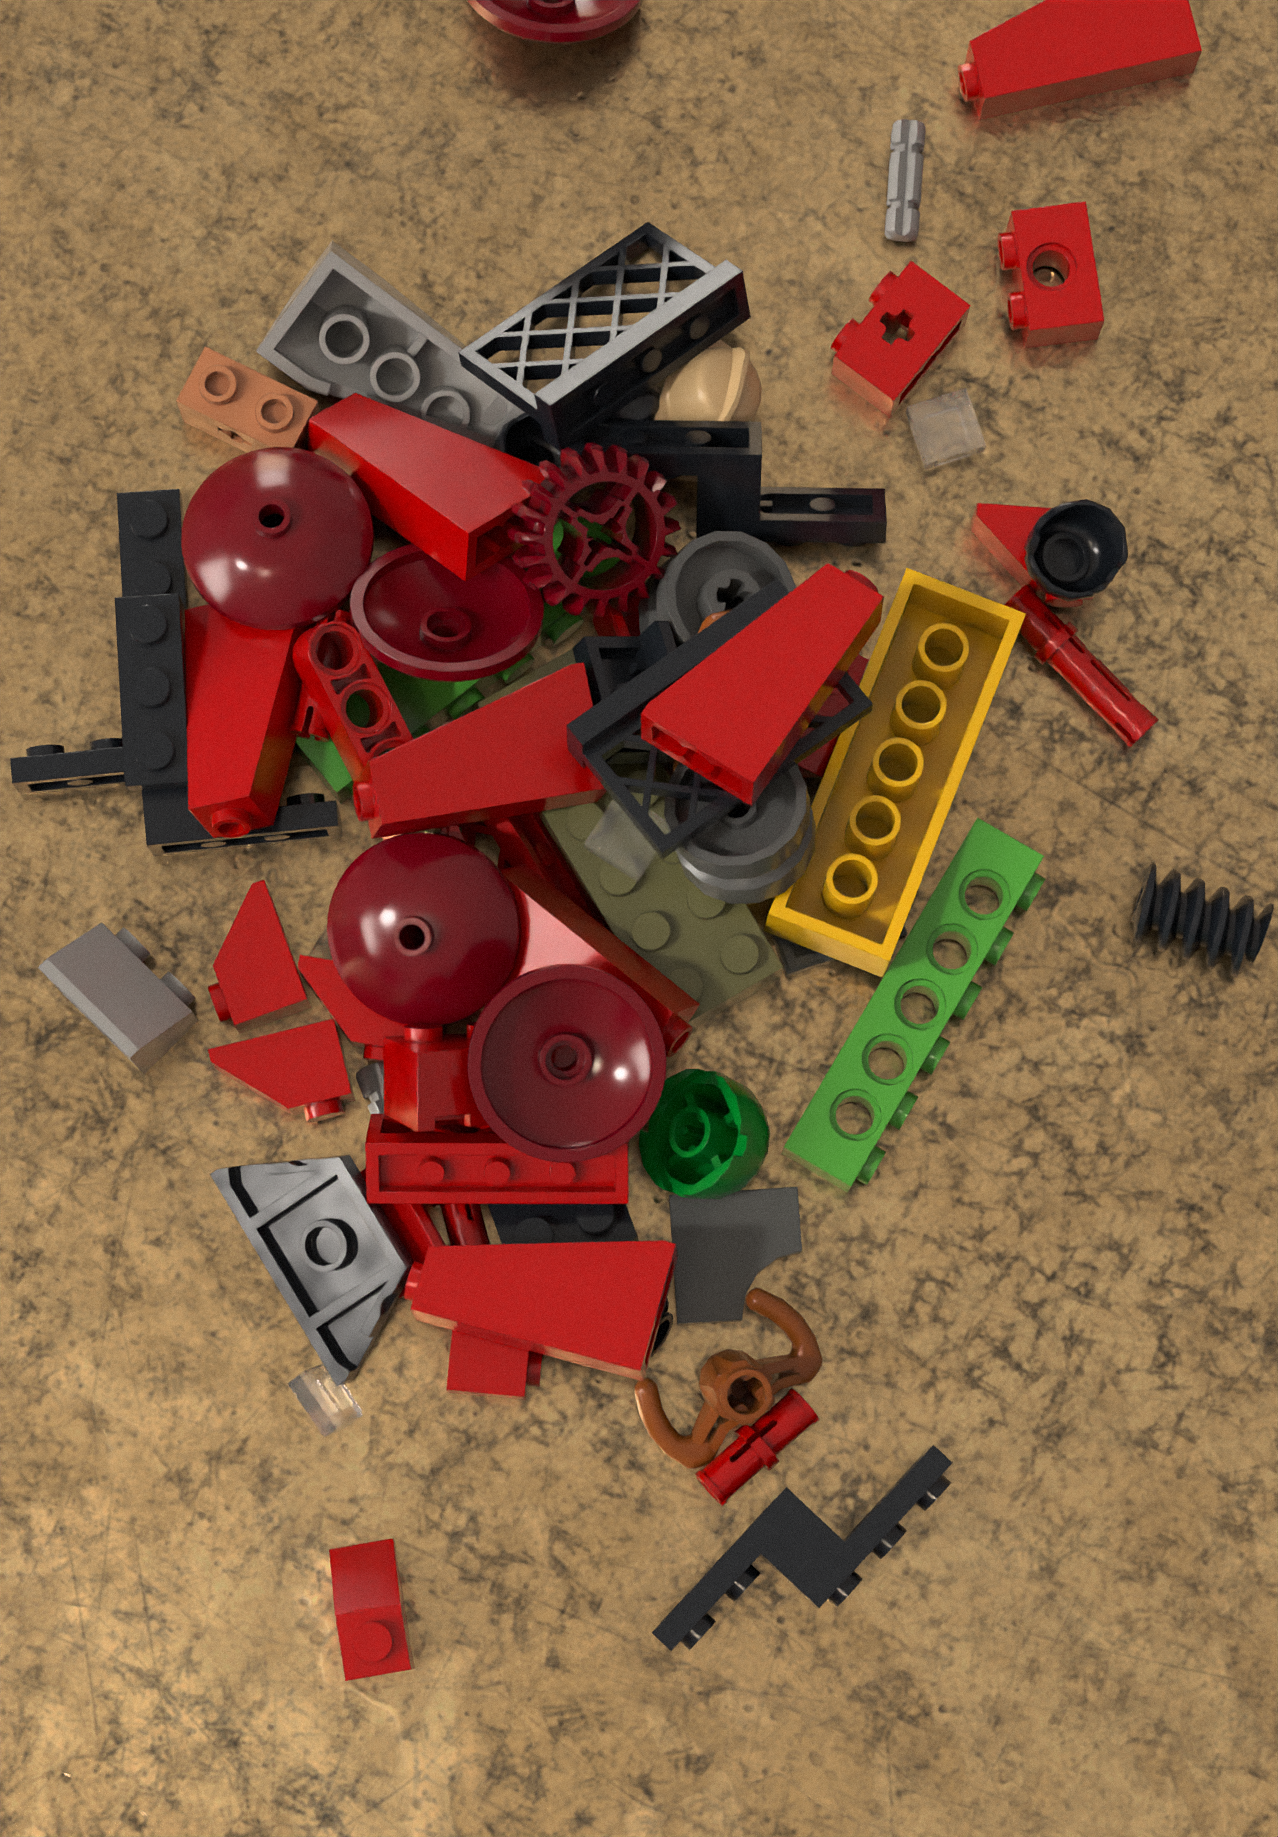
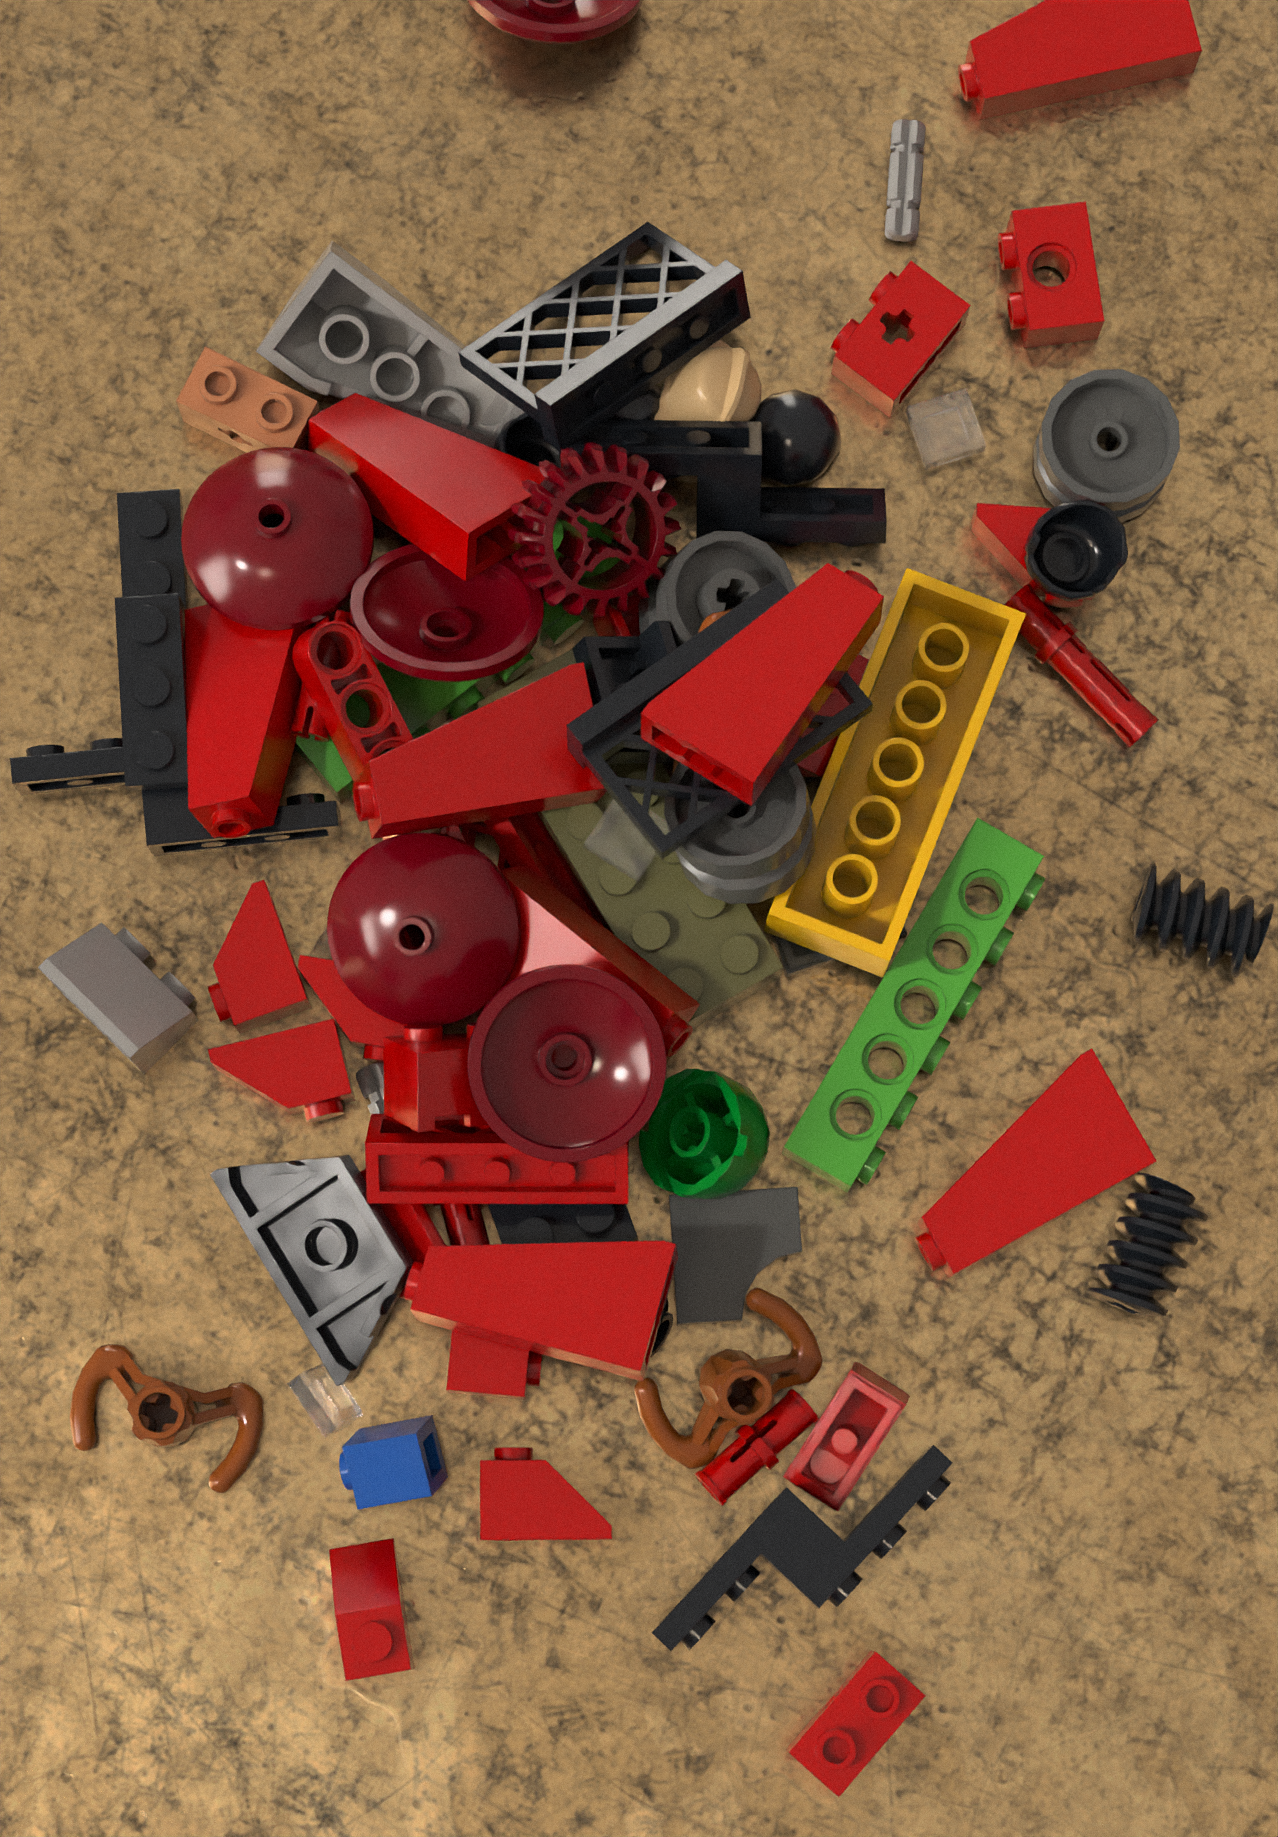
none -> dark orange piece [69,1344,263,1493]
none -> blue brick [339,1415,448,1509]
none -> red slope [480,1447,612,1541]
none -> black hair [749,389,841,486]
none -> red slope [783,1362,910,1512]
none -> red brick [786,1650,926,1797]
none -> red slope [914,1049,1156,1279]
none -> dark grey wheel [1033,369,1180,523]
none -> black piece [1086,1173,1208,1317]

